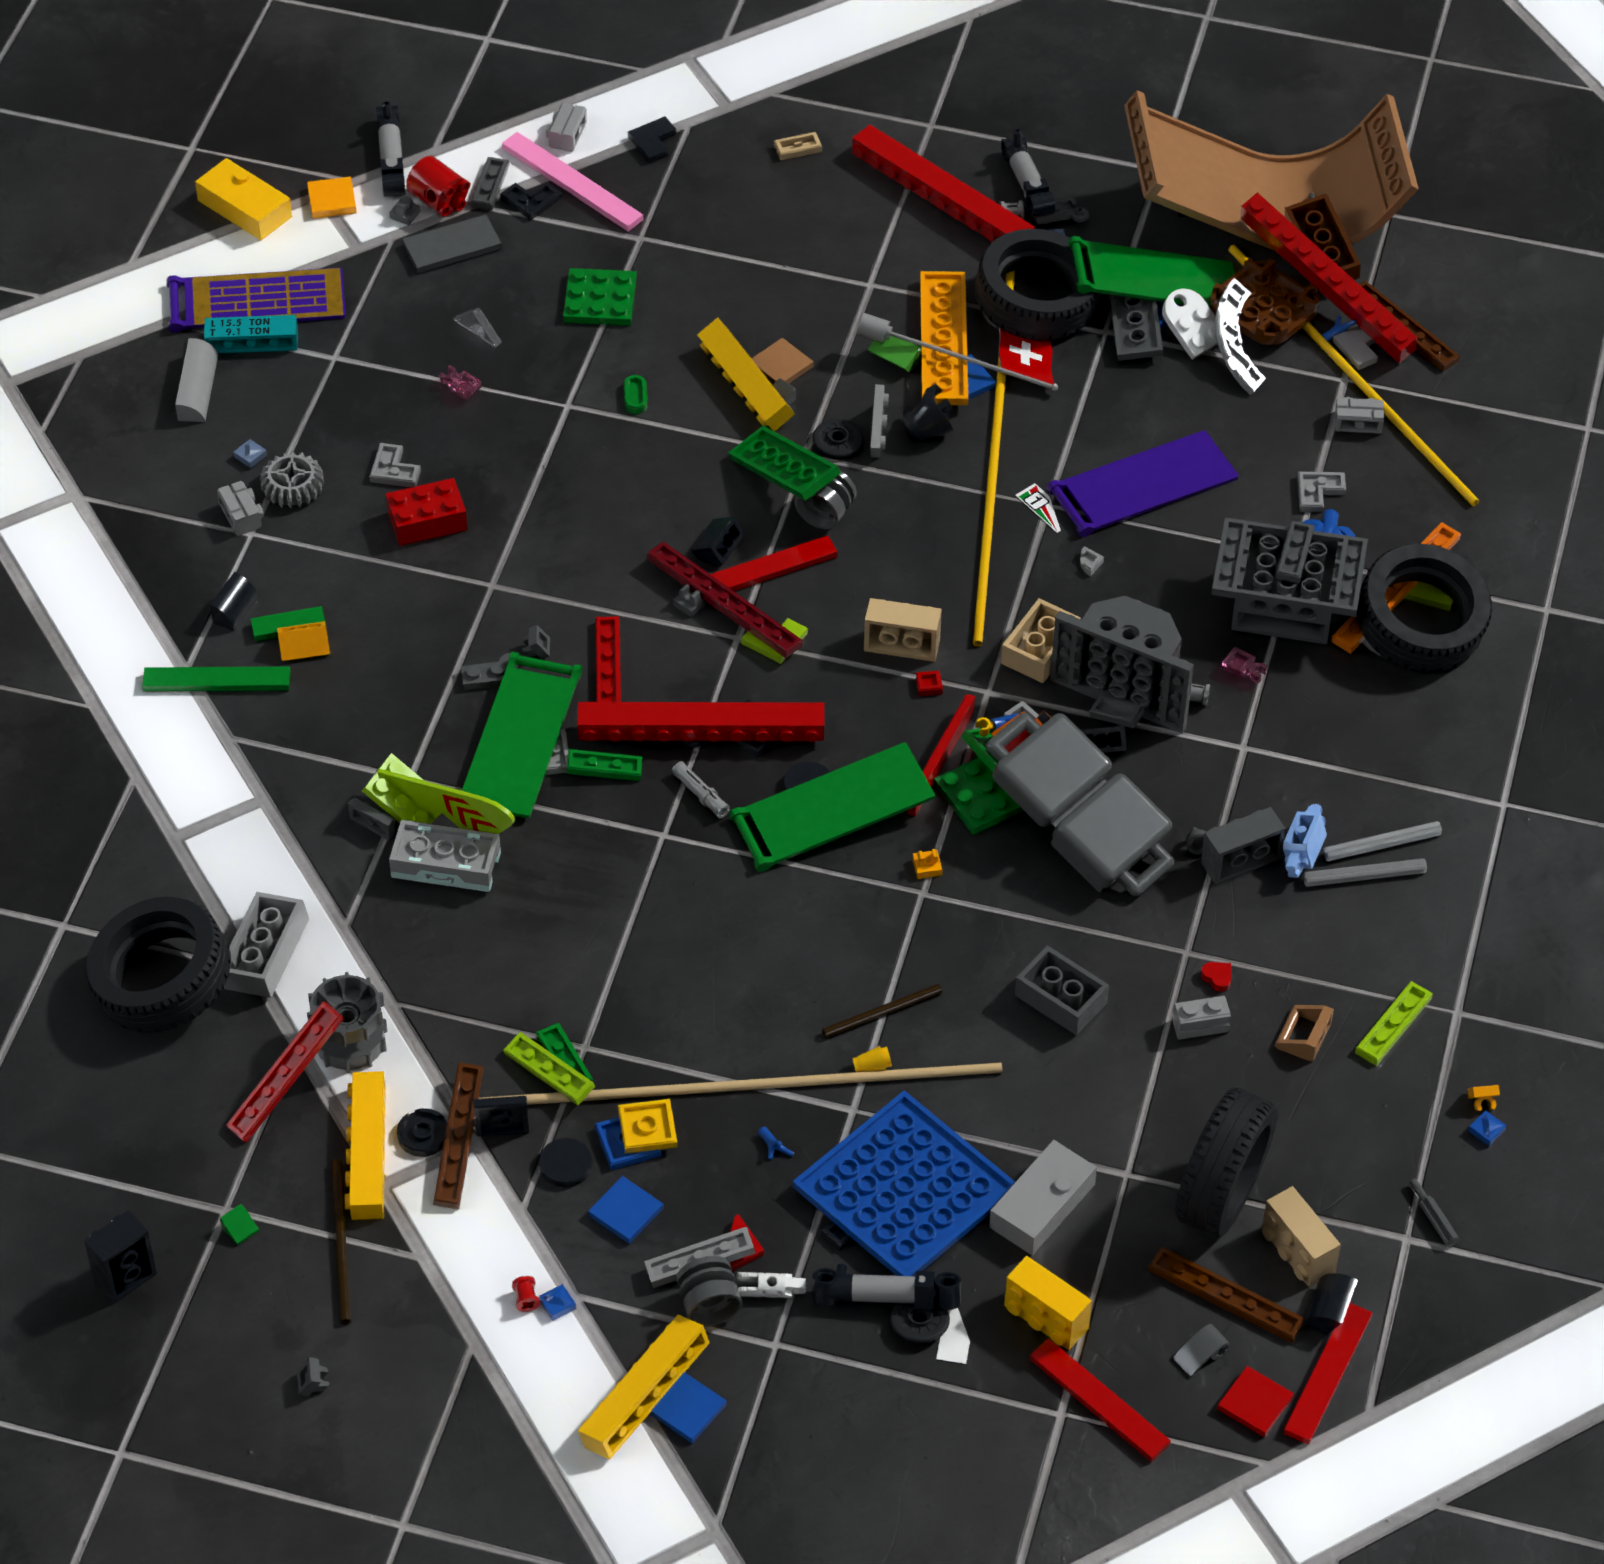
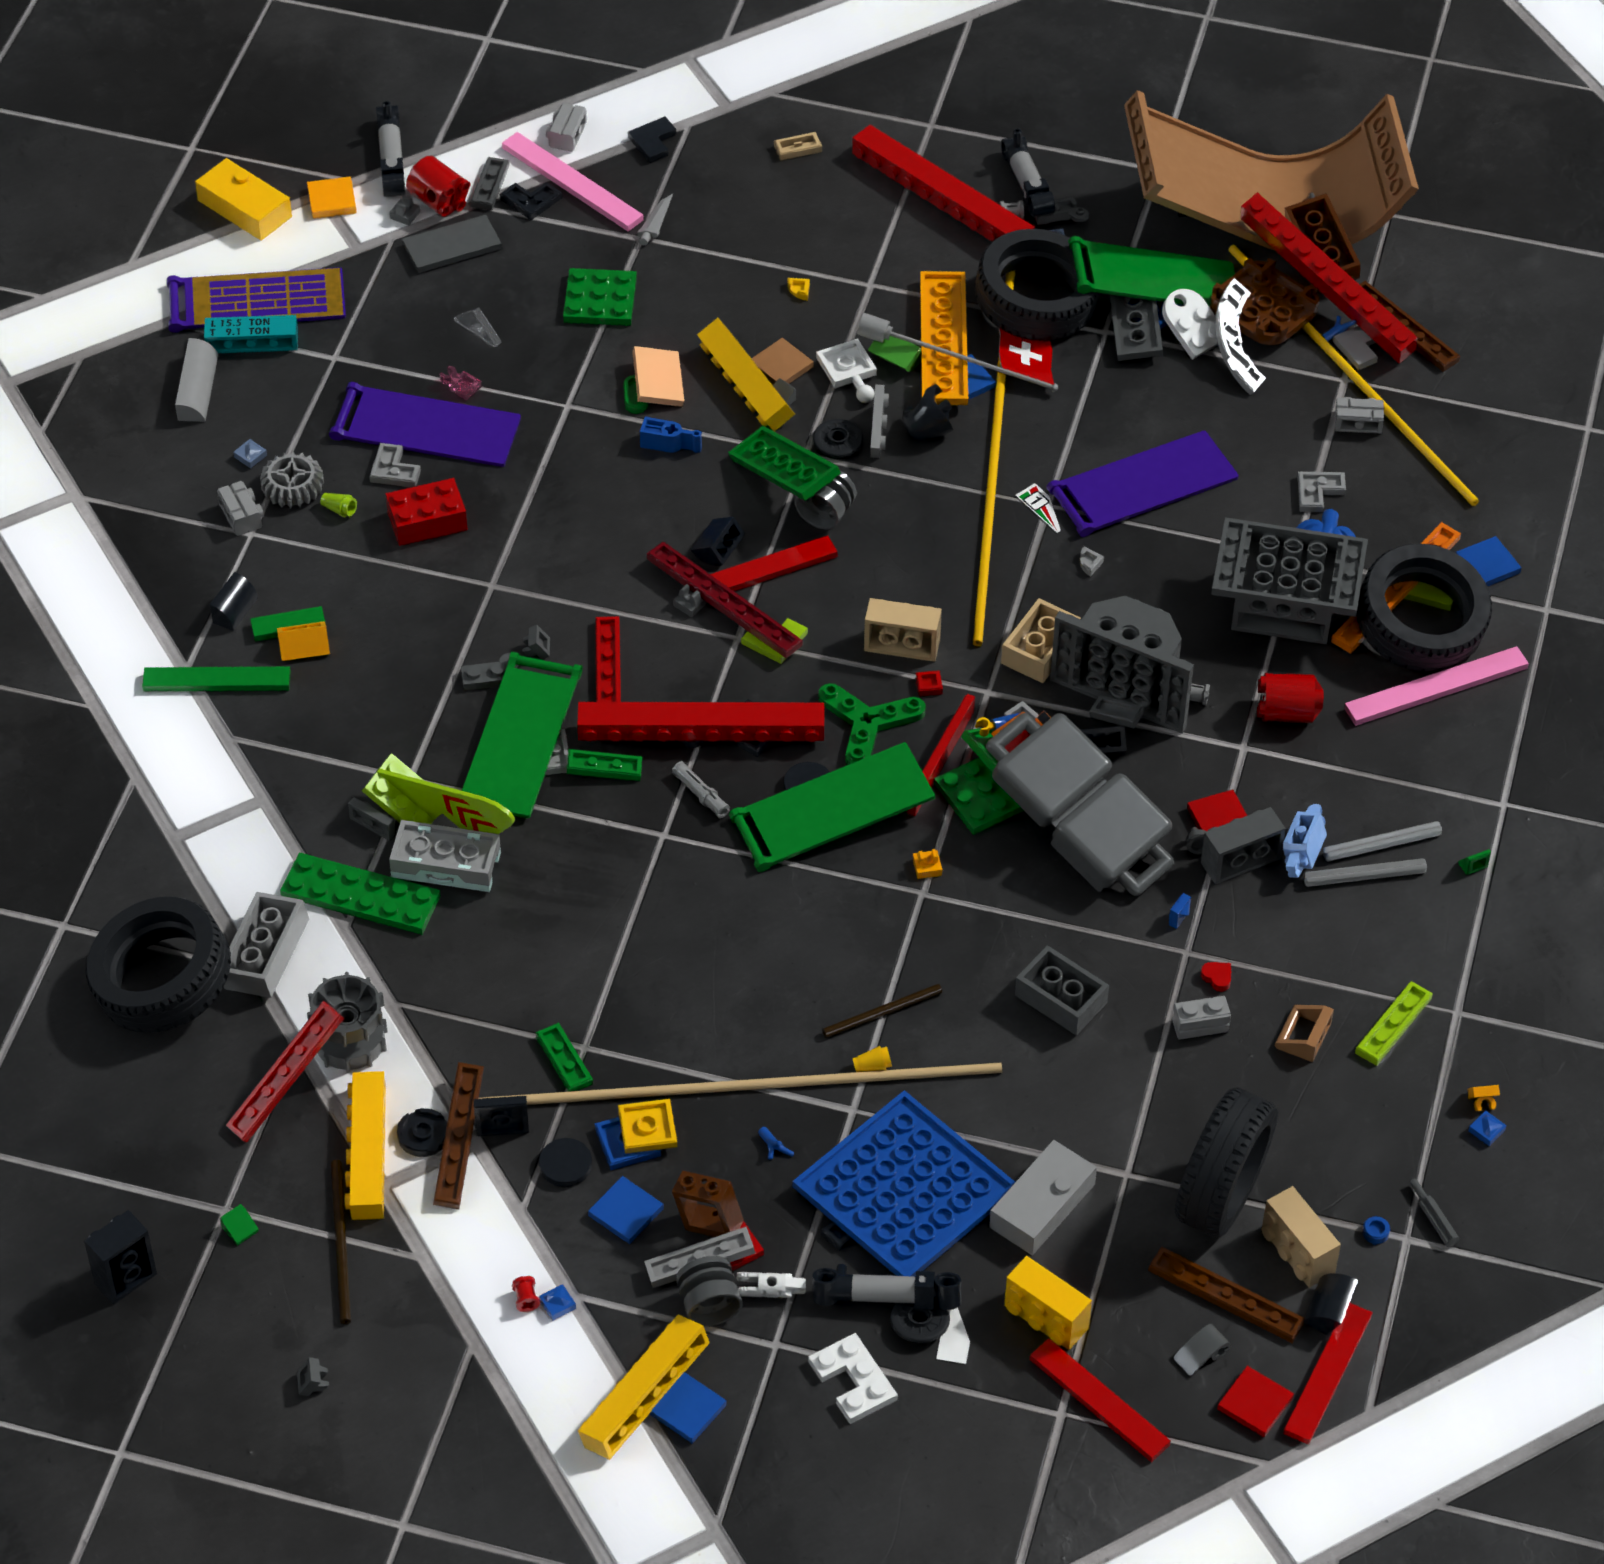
lime tile [503,1032,595,1105] -> none
clear pink plate [1222,647,1268,683] -> none
dark grey tile [1276,521,1315,583] -> none
none -> green plate [280,852,441,935]
none -> lime cone [320,493,357,517]
none -> dark purple flag [329,382,521,467]
none -> light nougat tile [632,346,684,407]
none -> light grey bar [637,194,673,245]
none -> blue piece [640,417,702,453]
none -> reddish brown window [672,1171,744,1237]
none -> yellow tile [787,278,810,301]
none -> white plate [808,1333,898,1424]
none -> white plate [816,339,877,403]
none -> green piece [818,683,926,765]
none -> blue tile [1169,893,1191,929]
none -> red tile [1187,789,1247,831]
none -> red cylinder [1257,673,1324,723]
none -> bright pink tile [1344,646,1529,726]
none -> blue tile [1362,1216,1390,1244]
none -> blue tile [1456,536,1522,586]
none -> green slope [1458,849,1491,875]

